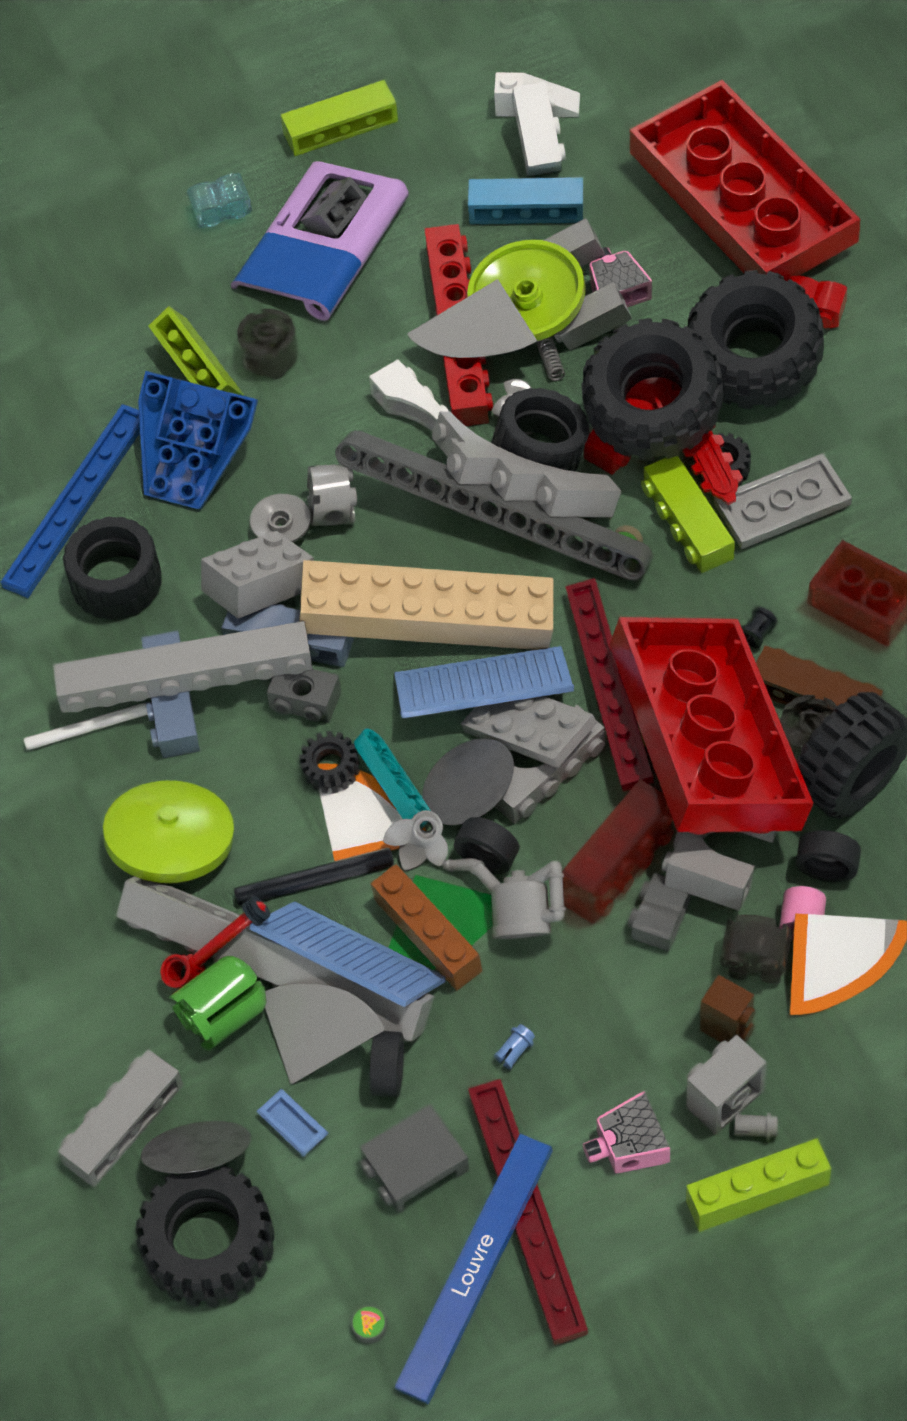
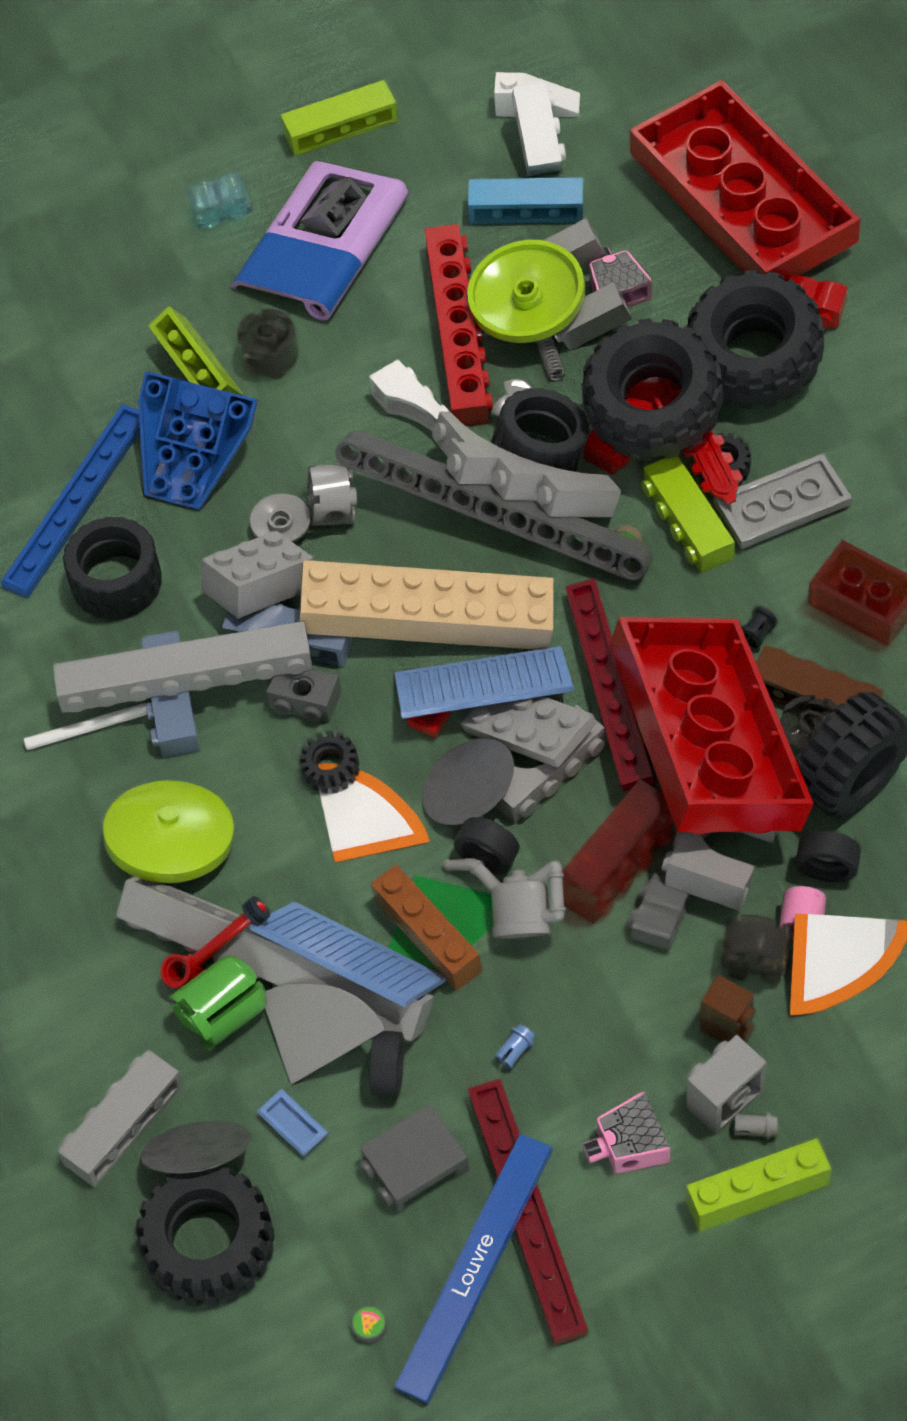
black axle [234,848,394,906] -> none
teal beam [354,728,431,829] -> none
light grey plate [383,810,448,870] -> none
light grey sticker [407,279,537,358] -> none
none -> red plate [407,711,451,738]

